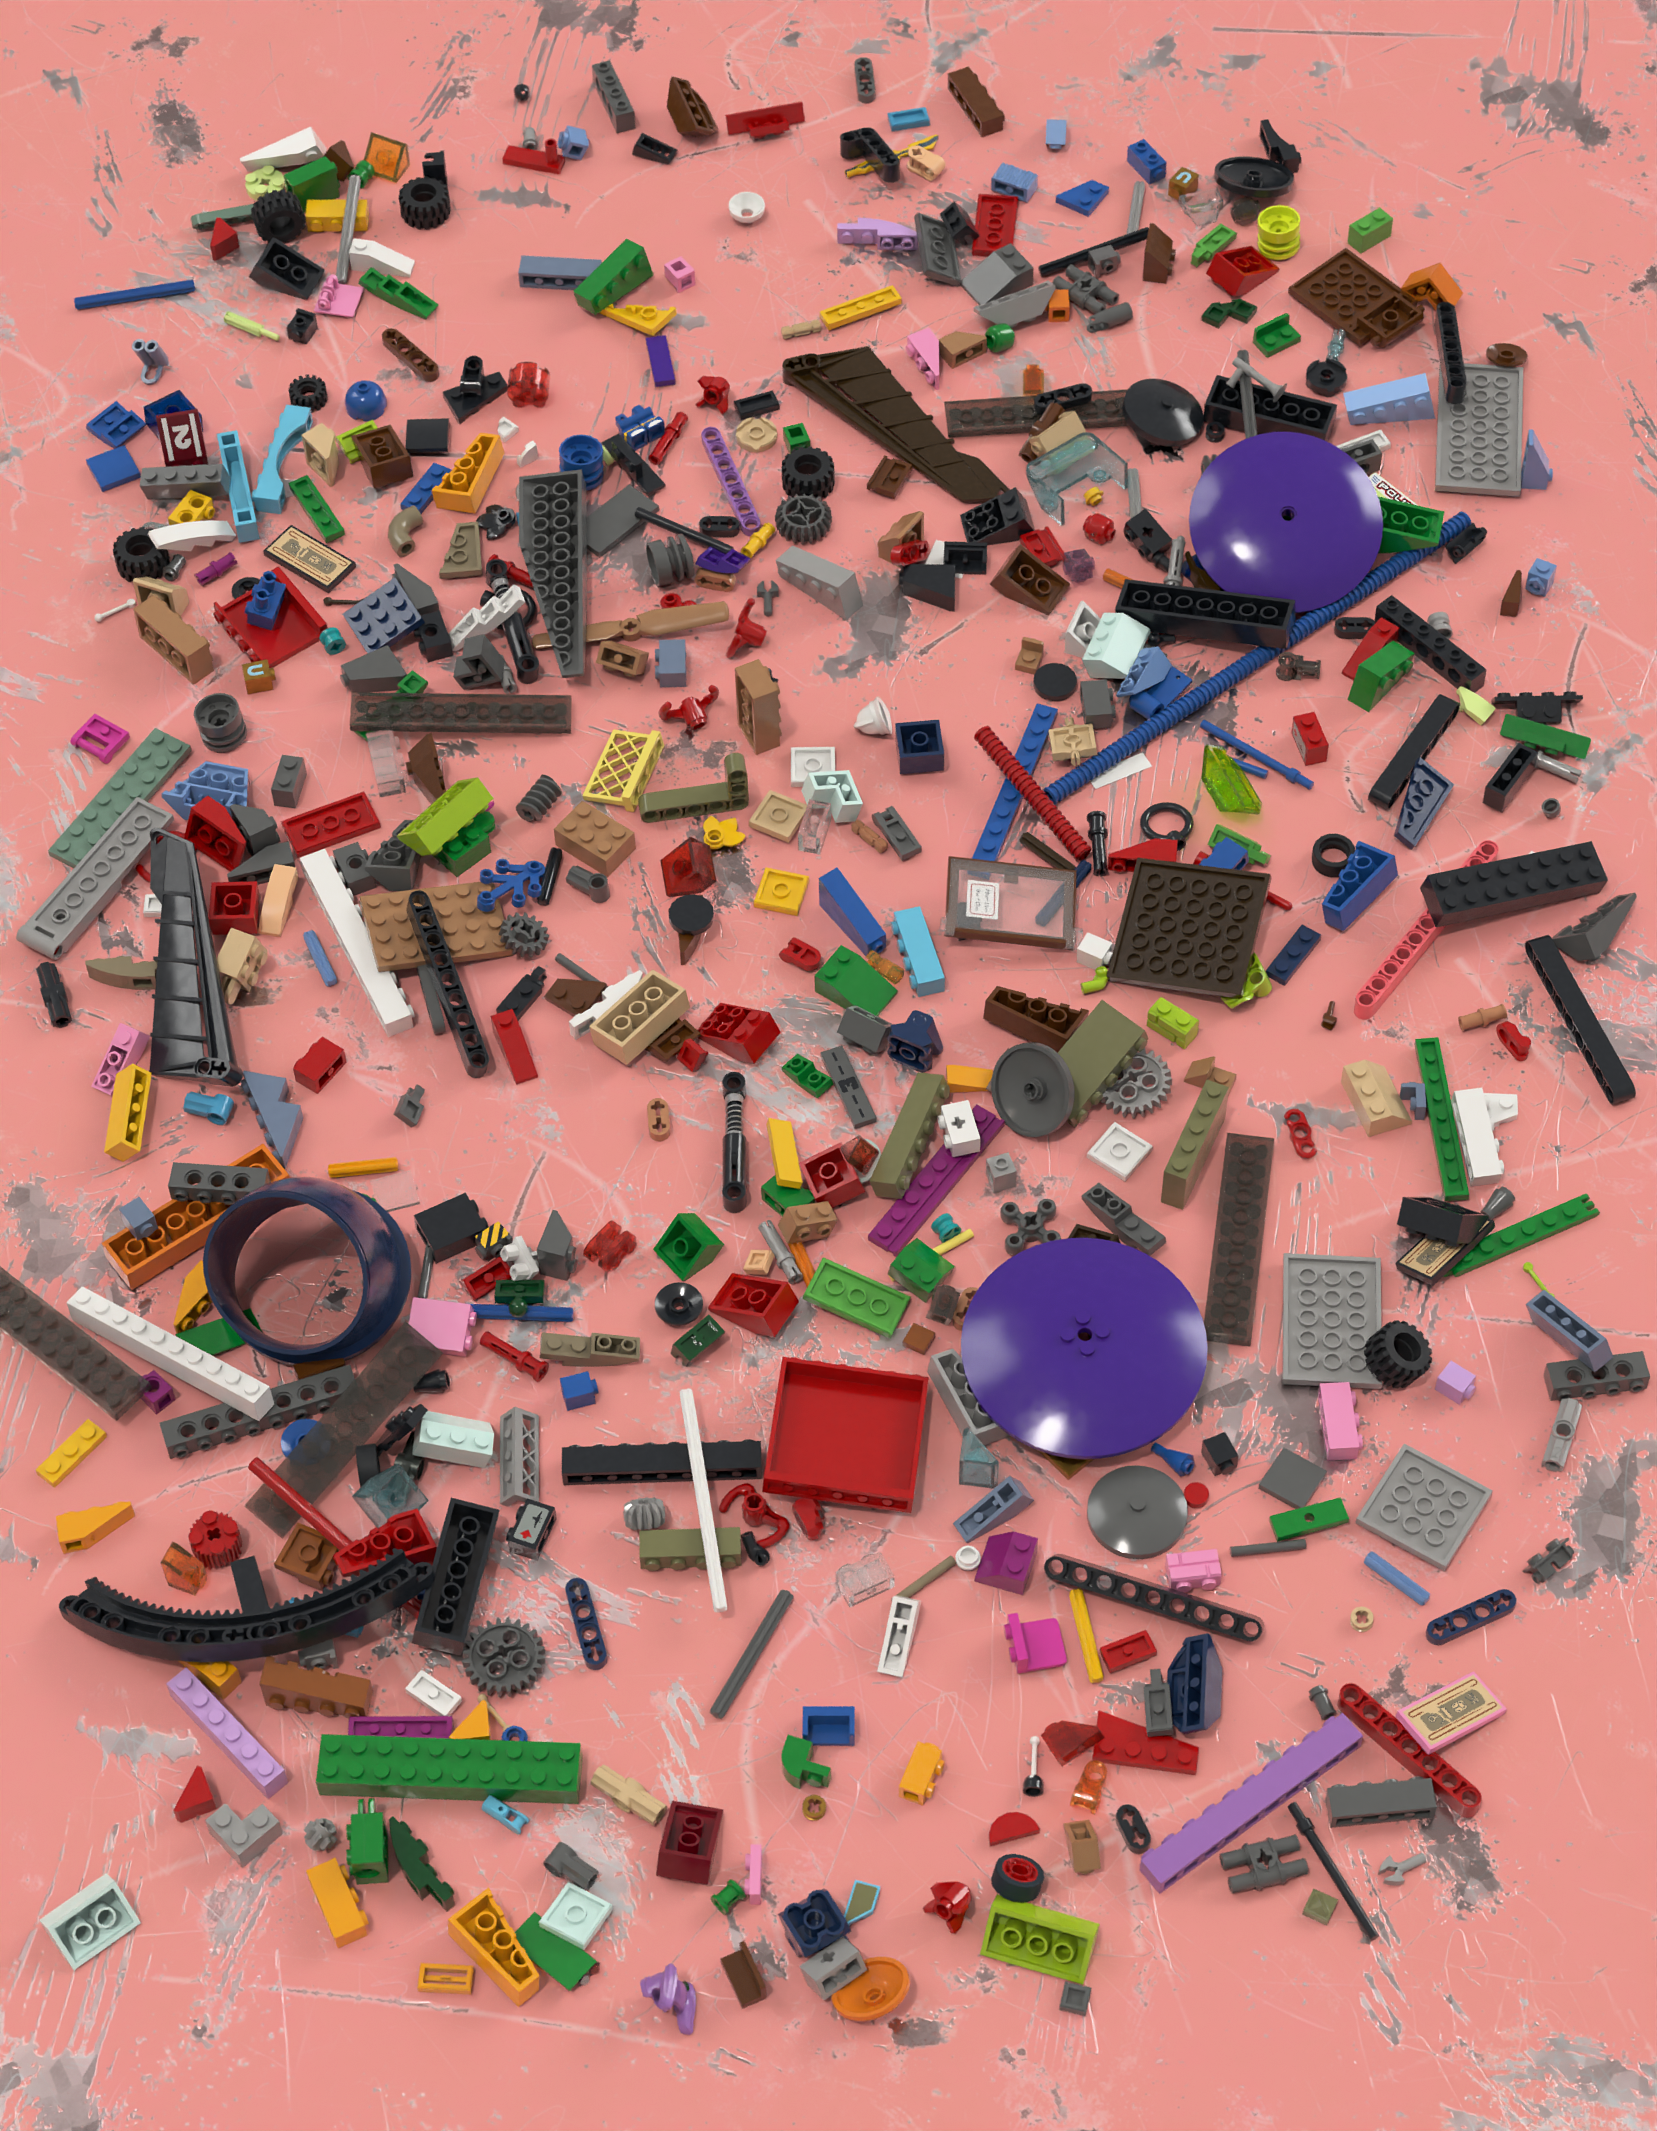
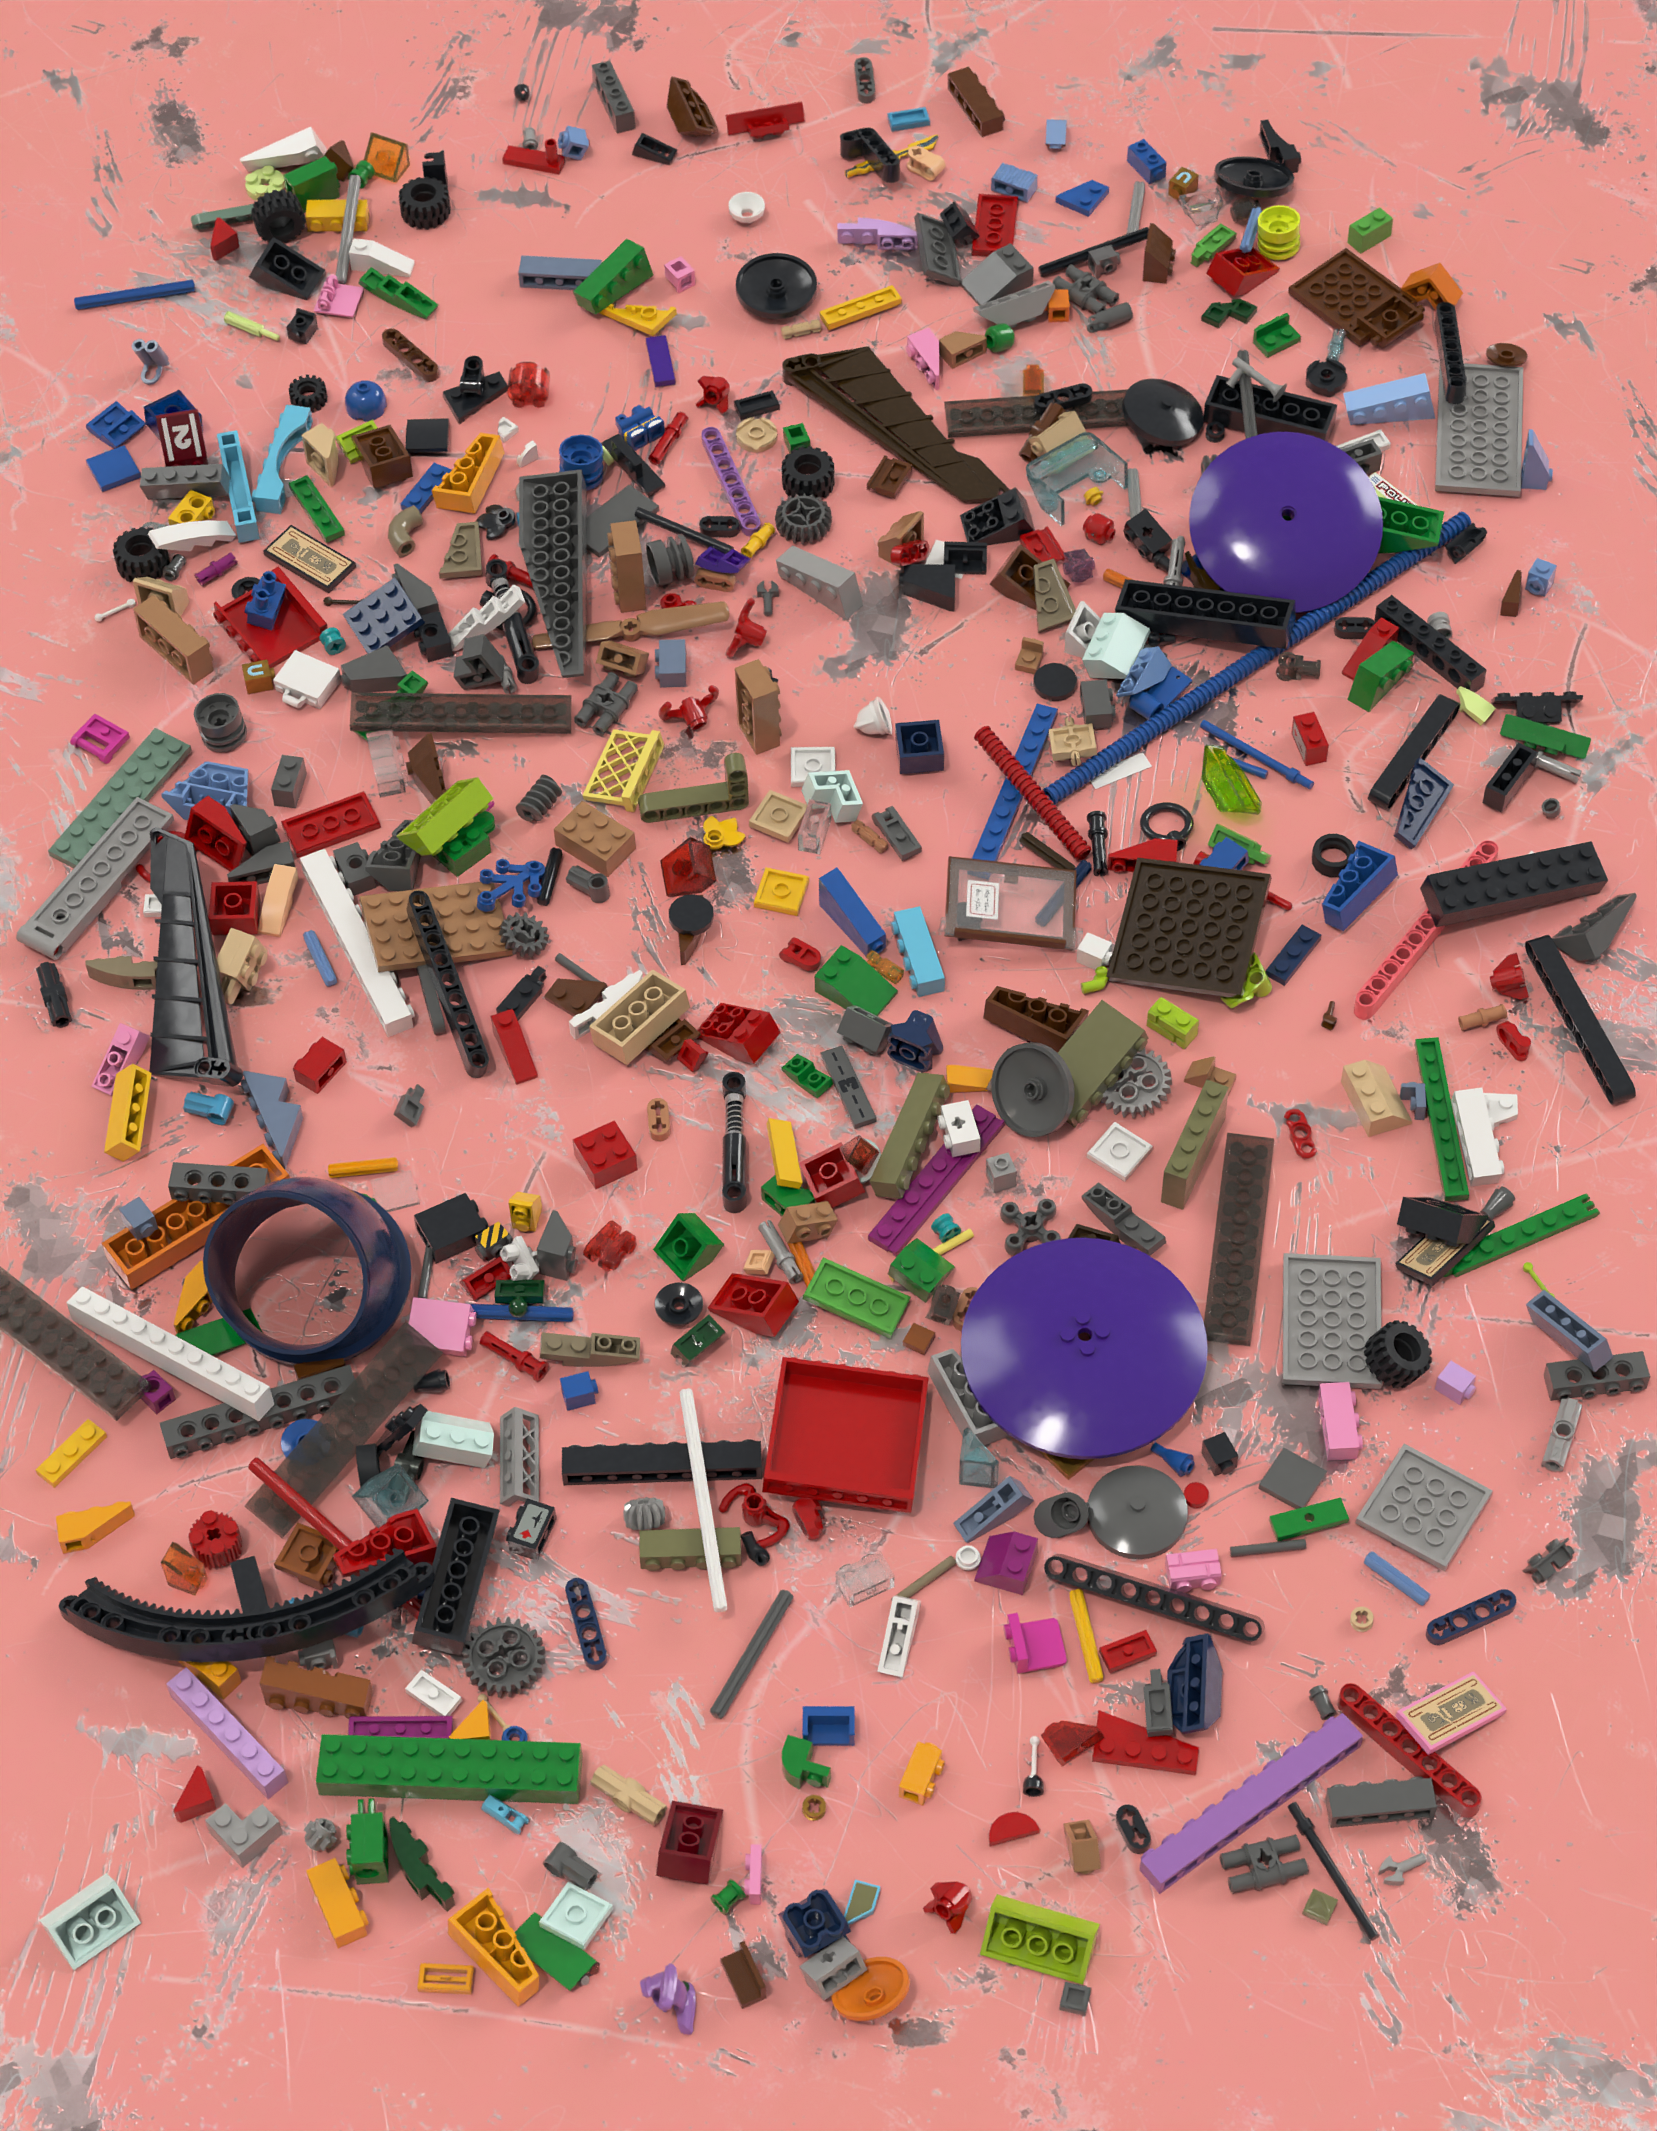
black wheel [991,1854,1044,1903] -> none
clear orange piece [1070,1760,1107,1815] -> none
none -> white piece [273,650,341,709]
none -> yellow slope [508,1192,542,1232]
none -> red brick [572,1120,638,1190]
none -> dark grey pin [574,672,638,736]
none -> medium nougat brick [607,520,646,613]
none -> black dish [736,253,817,319]
none -> dark tan wing [1033,558,1076,633]
none -> dark grey piece [1034,1492,1090,1538]
none -> medium blue axle [1240,207,1262,253]
none -> red brick [1490,953,1529,999]

